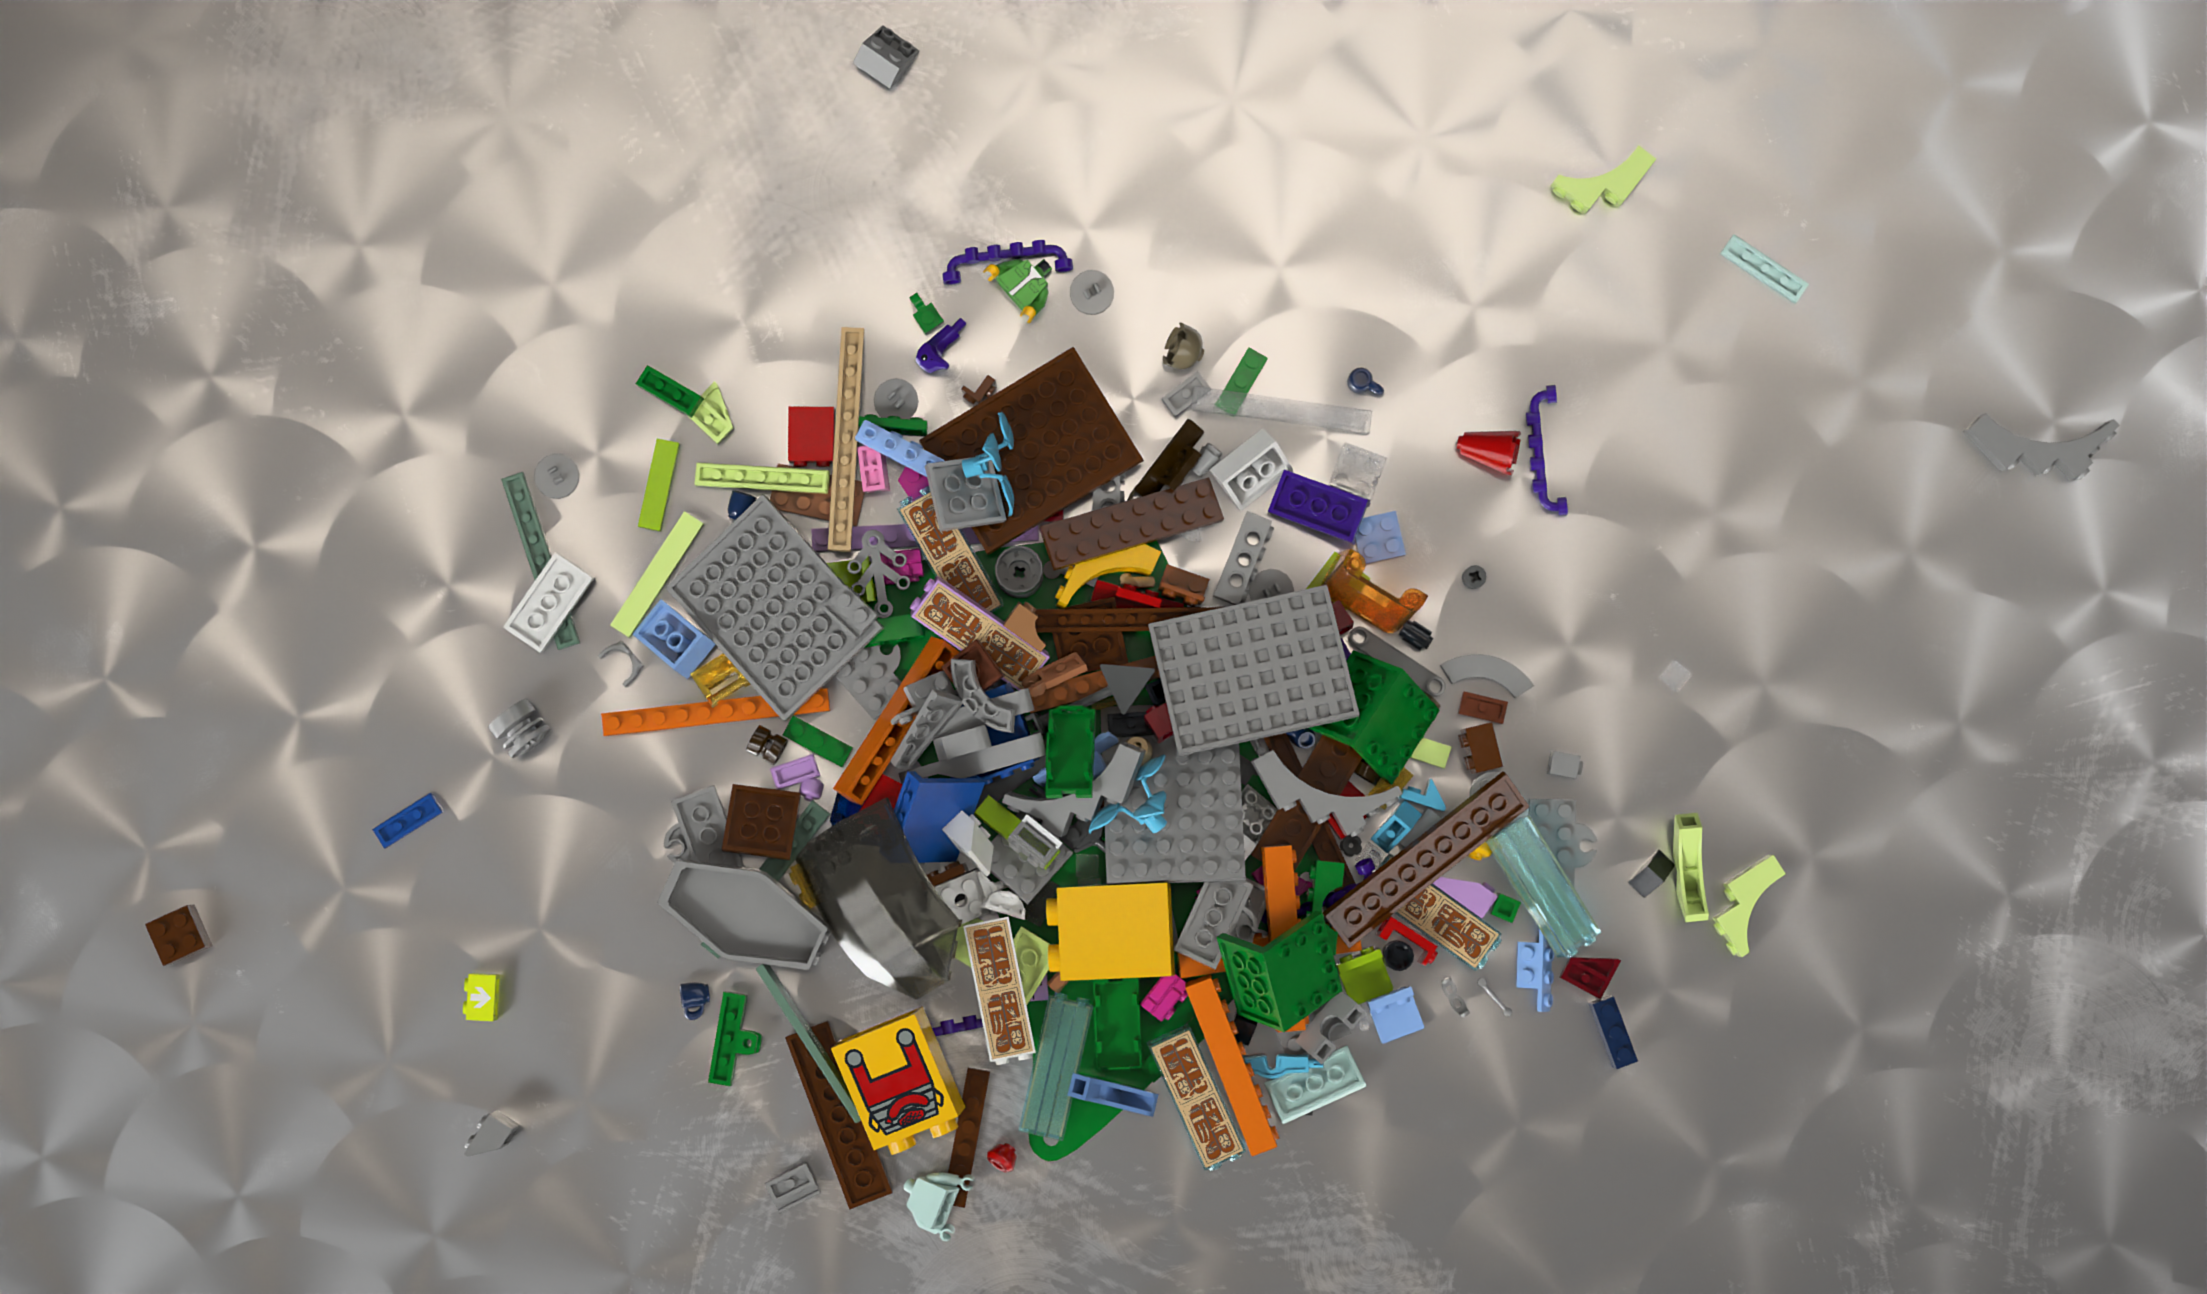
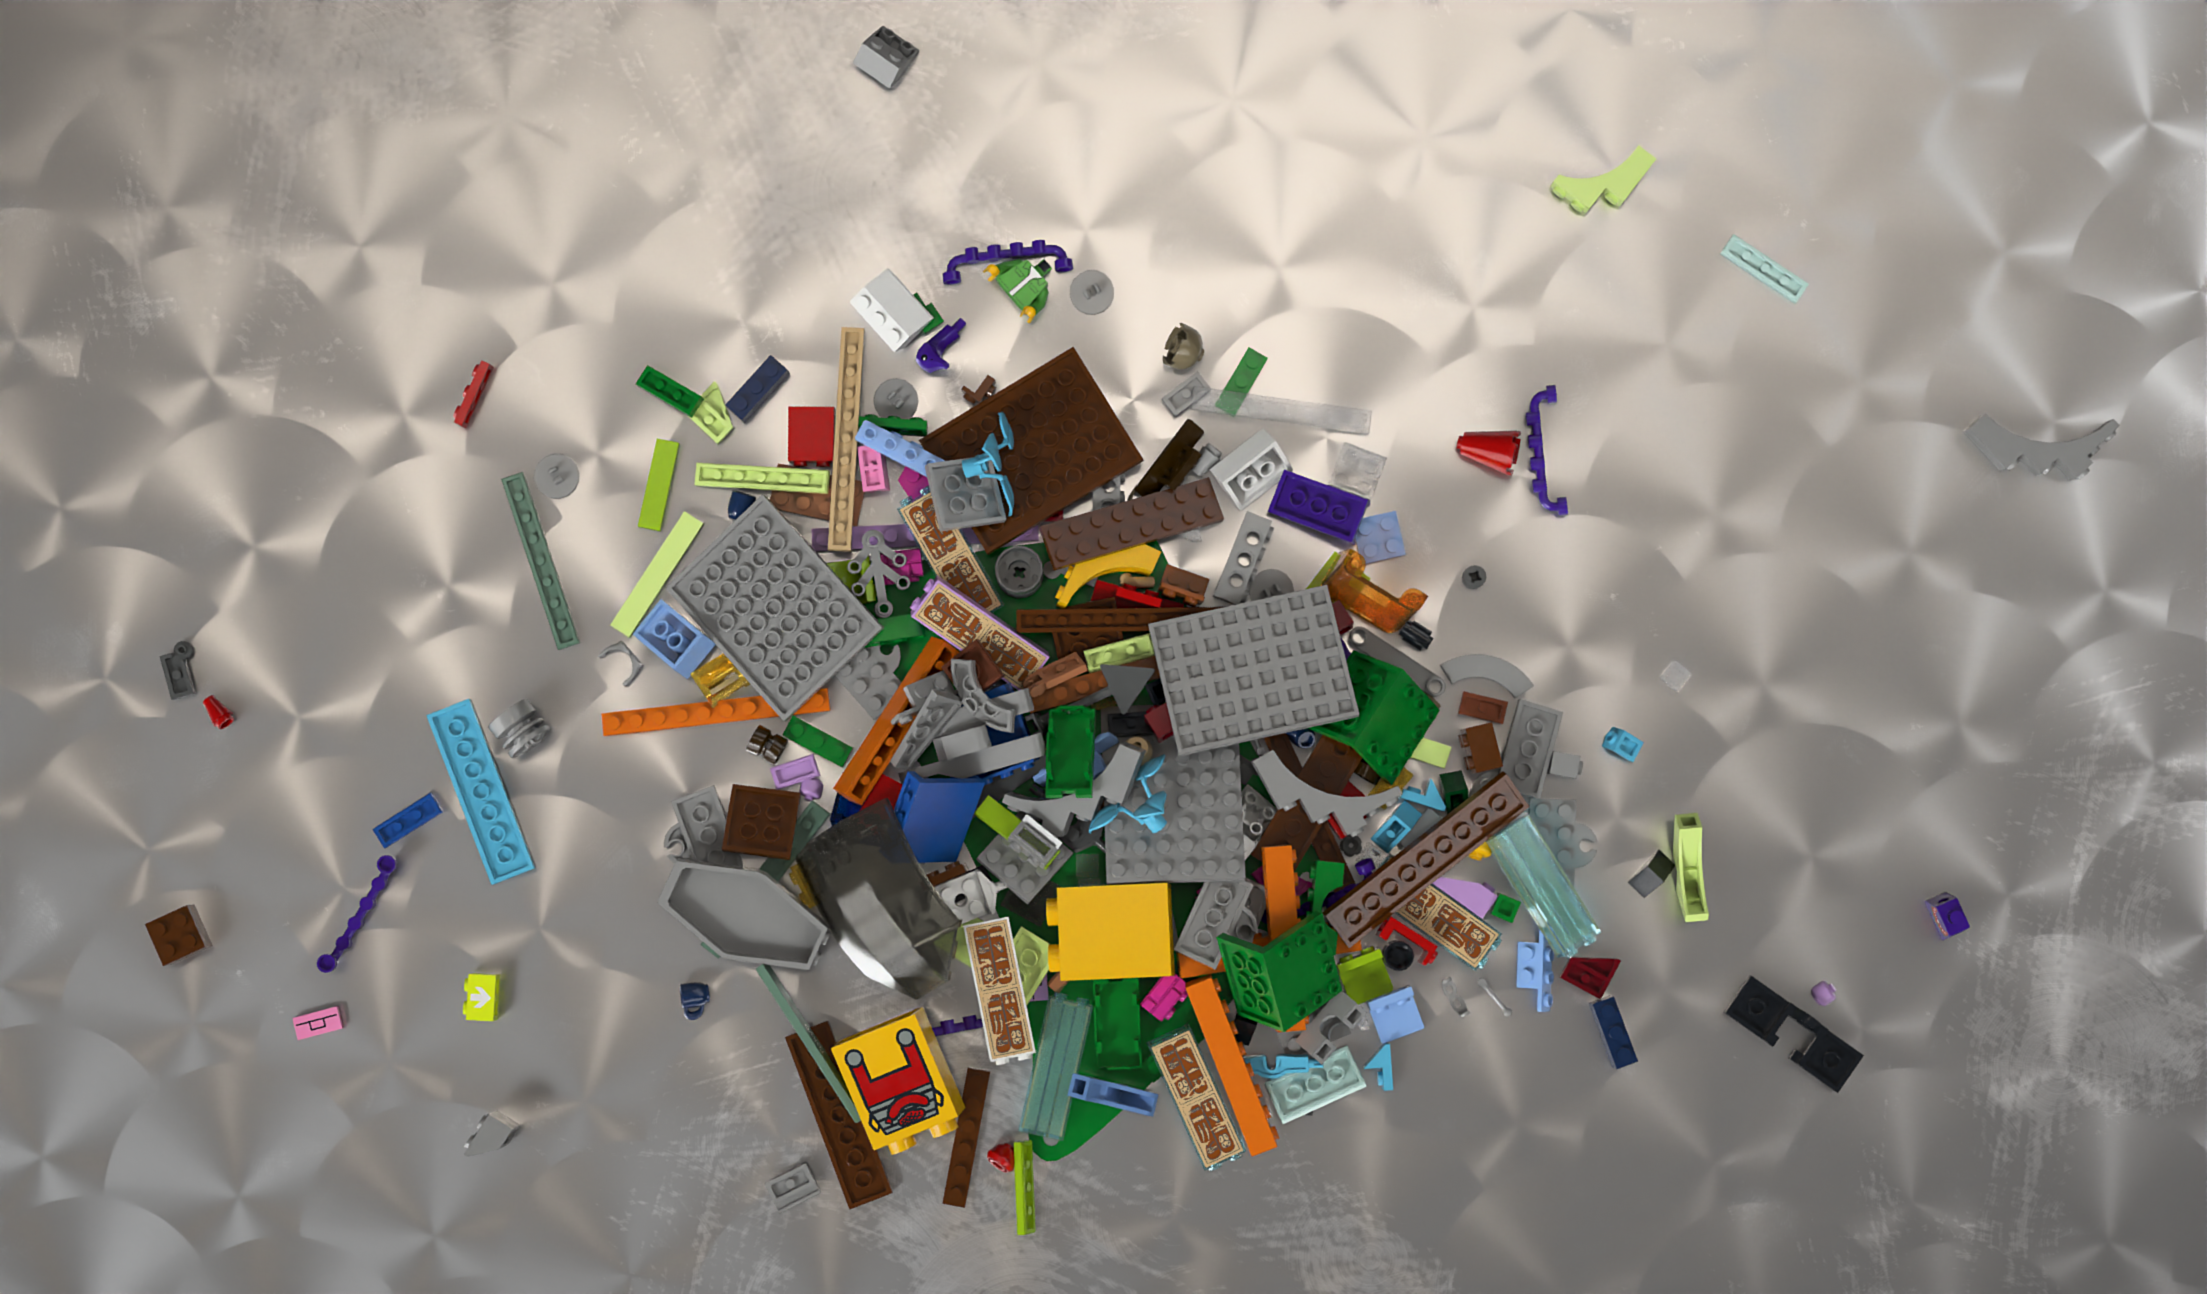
white plate [503,552,594,653] -> none
green plate [708,991,762,1086] -> none
light grey plate [823,584,879,640] -> none
light aqua torso [904,1172,975,1241] -> none
white slope [942,811,994,877] -> none
white plate [981,890,1026,920] -> none
medium nougat arch [1003,602,1046,652] -> none
dark blue piece [1347,367,1384,395] -> none
yellowish green arch [1713,855,1786,957] -> none
none -> dark grey hinge [159,641,196,700]
none -> red cone [203,695,234,730]
none -> bright pink tile [292,1006,344,1040]
none -> dark purple bar [317,855,397,973]
none -> medium azure plate [426,699,536,885]
none -> red plate [453,360,494,428]
none -> dark blue brick [725,355,790,423]
none -> white slope [849,268,934,352]
none -> lime tile [1014,1140,1036,1235]
none -> yellowish green tile [1083,633,1155,673]
none -> medium azure slope [1363,1043,1393,1091]
none -> dark green slope [1439,770,1468,815]
none -> light grey plate [1498,699,1563,800]
none -> medium azure bracket [1602,727,1644,762]
none -> black plate [1724,975,1864,1093]
none -> lavender piece [1811,981,1836,1006]
none -> dark purple torso [1925,892,1970,941]

